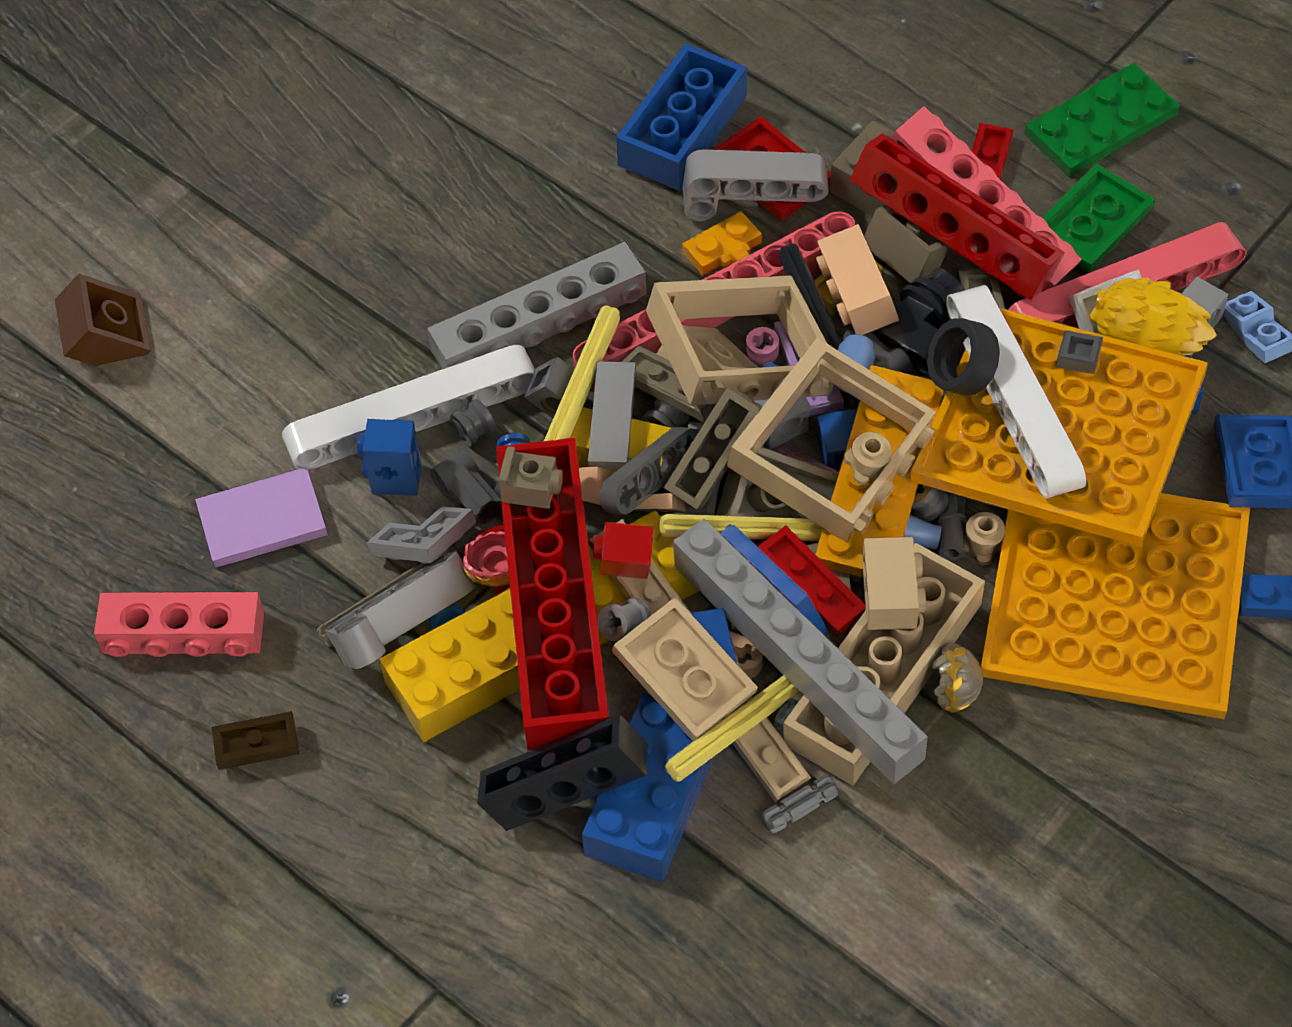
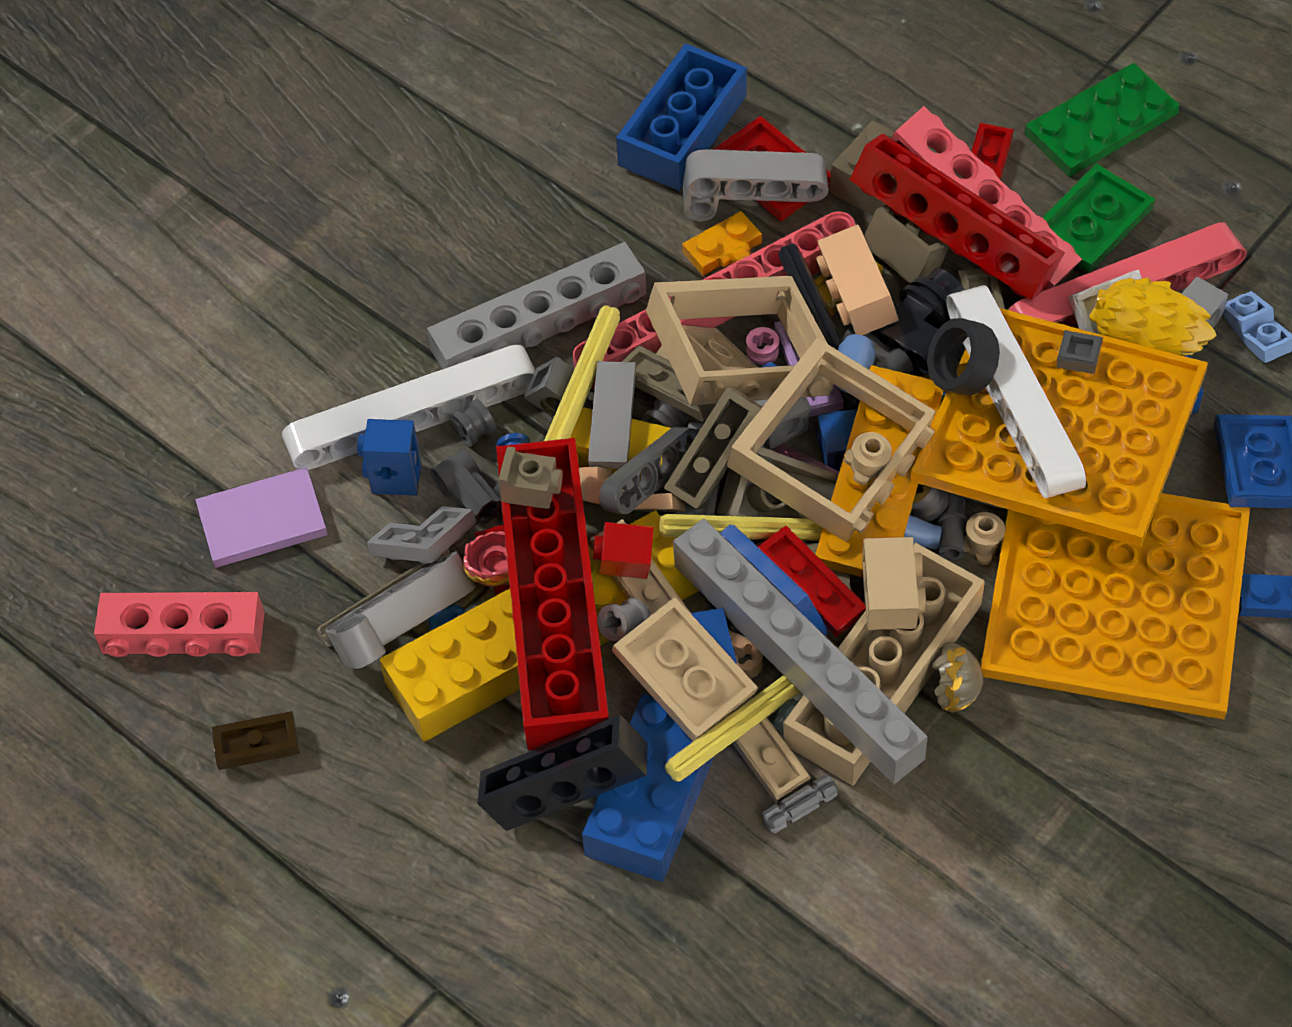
reddish brown slope [55,274,151,366] -> none

